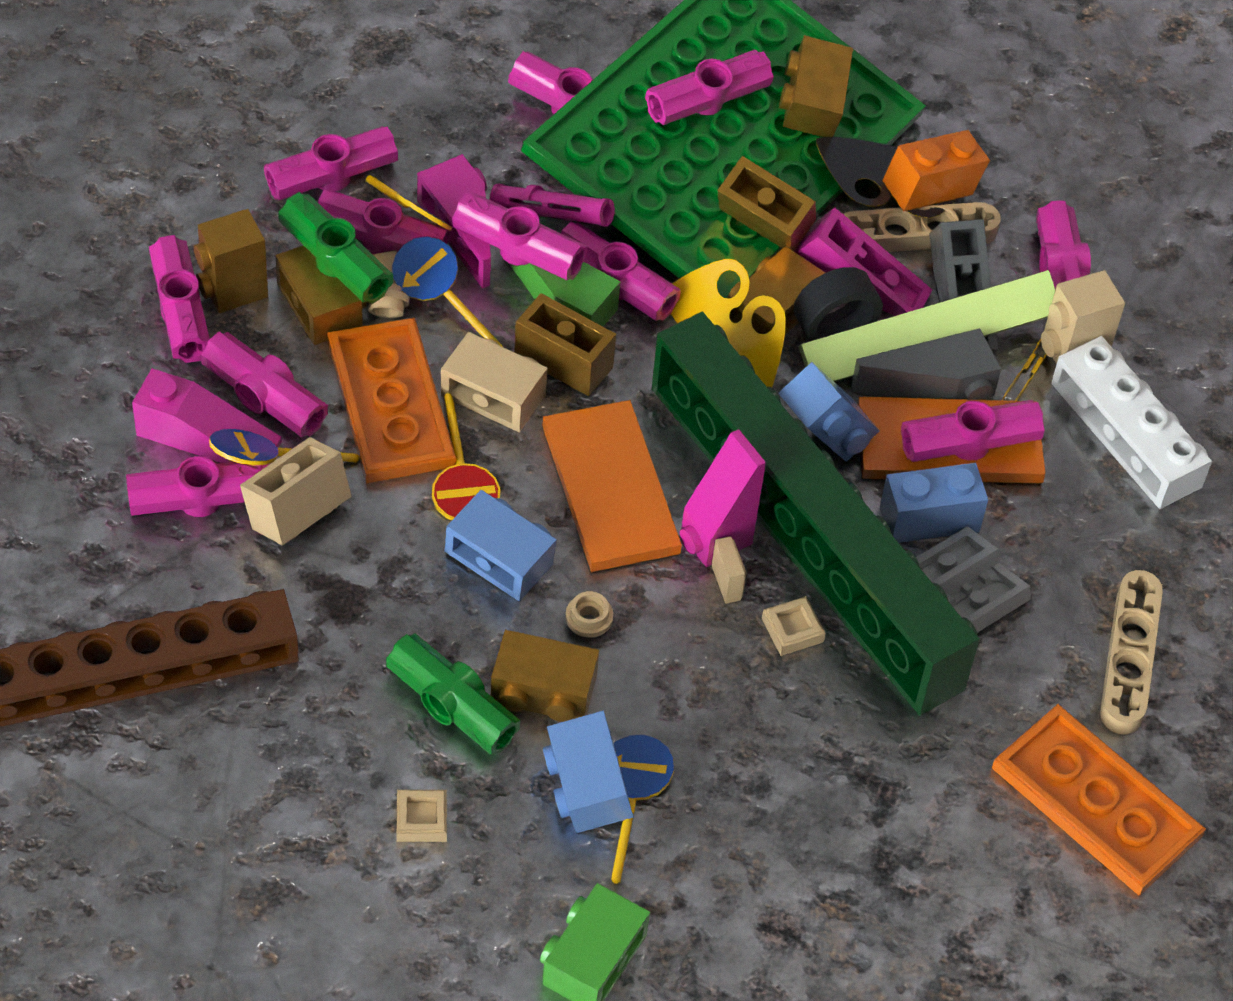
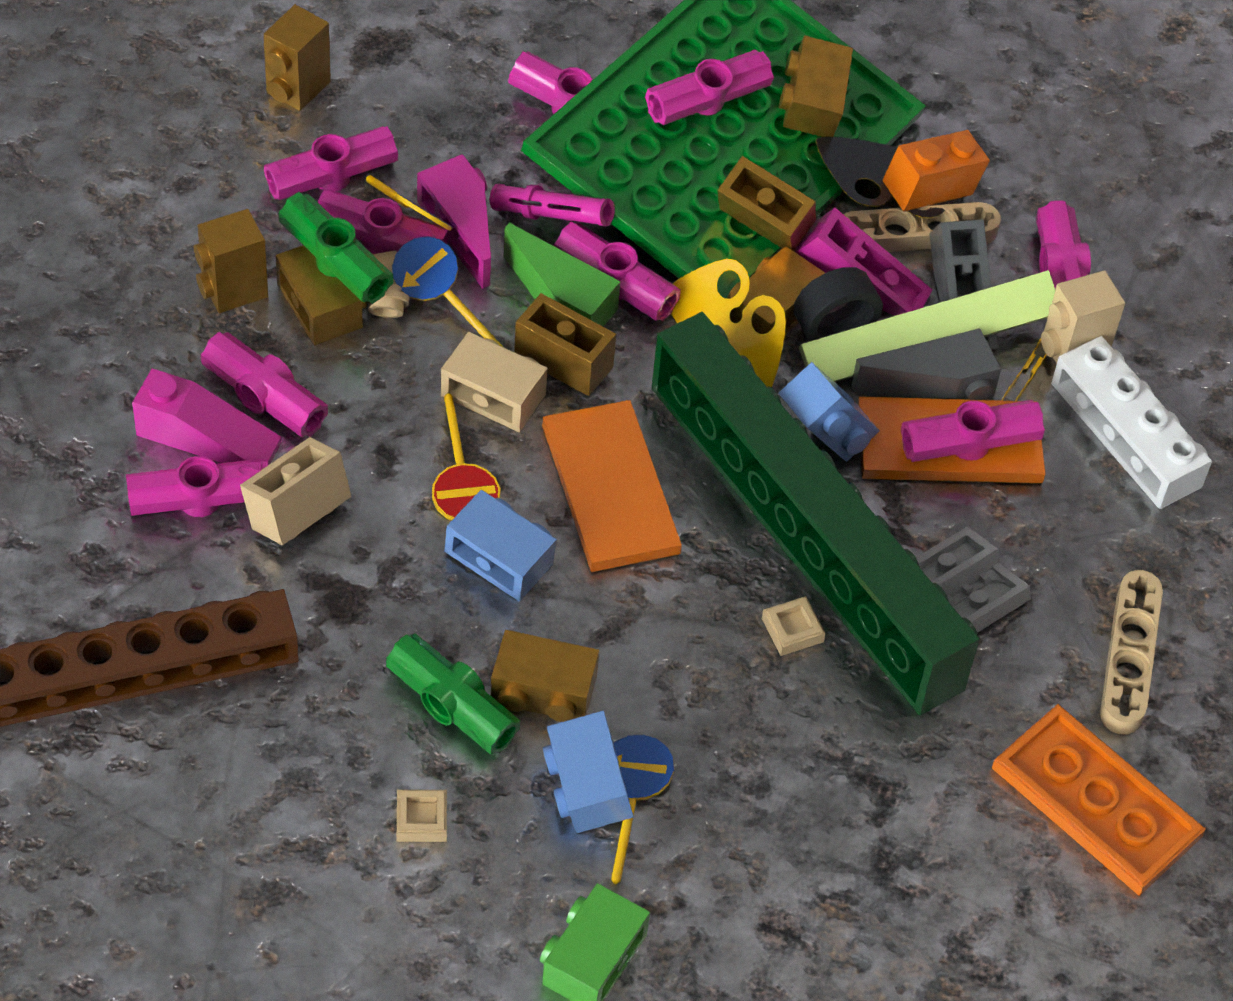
dark pink piece [149,235,210,363] -> none
blue piece [209,429,359,465] -> none
orange tile [327,317,456,484] -> none
dark pink piece [452,192,587,280] -> none
tan plate [565,591,613,638] -> none
dark pink slope [680,429,766,568] -> none
tan tile [712,536,747,604] -> none
medium blue brick [880,463,988,543] -> none
none -> pearl gold brick [263,4,331,111]

